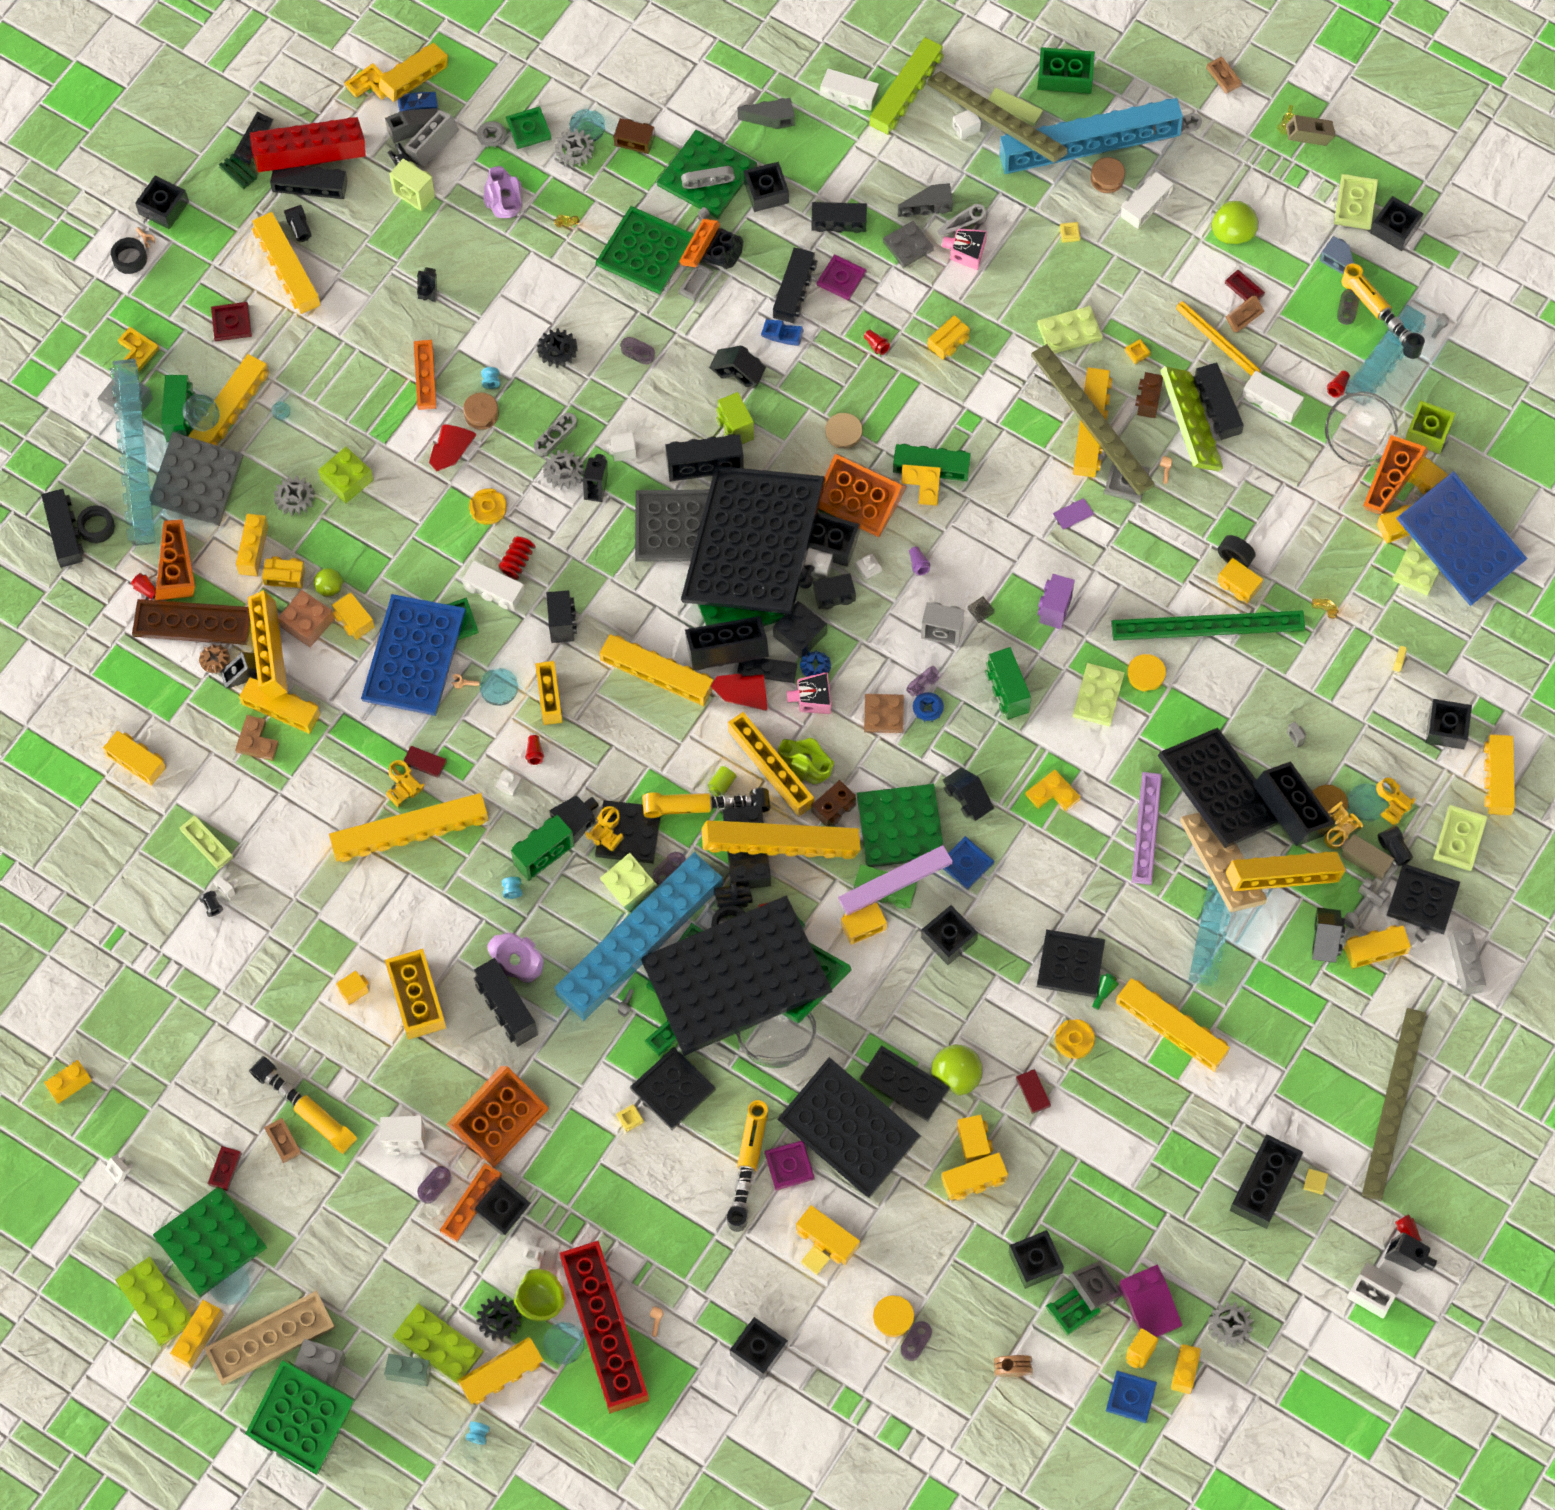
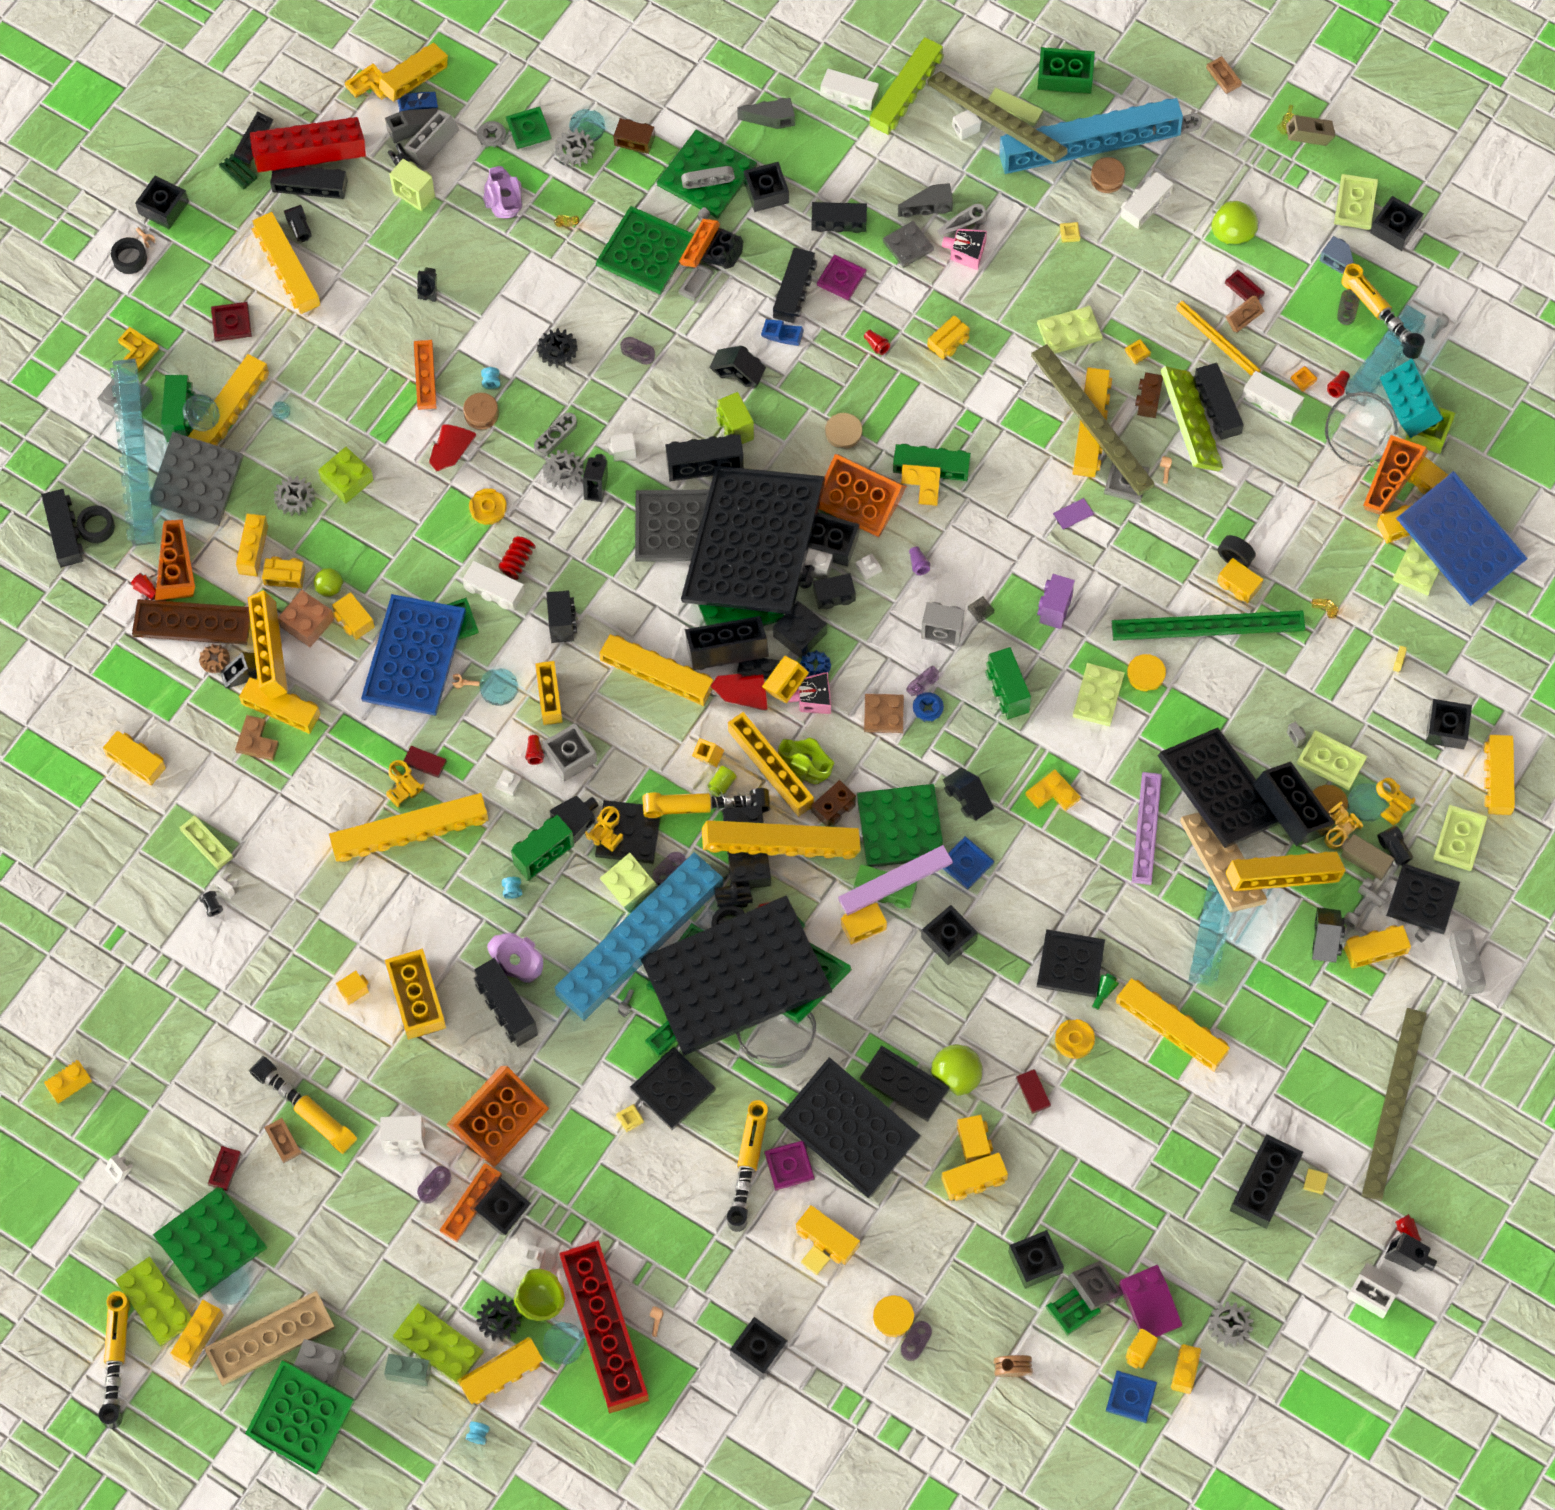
none -> piece [98,1291,130,1429]
none -> light grey brick [542,723,597,782]
none -> yellow brick [692,738,724,768]
none -> yellow brick [762,656,809,704]
none -> light orange tile [1290,366,1317,392]
none -> yellowish green plate [1297,730,1367,791]
none -> teal brick [1379,358,1443,438]

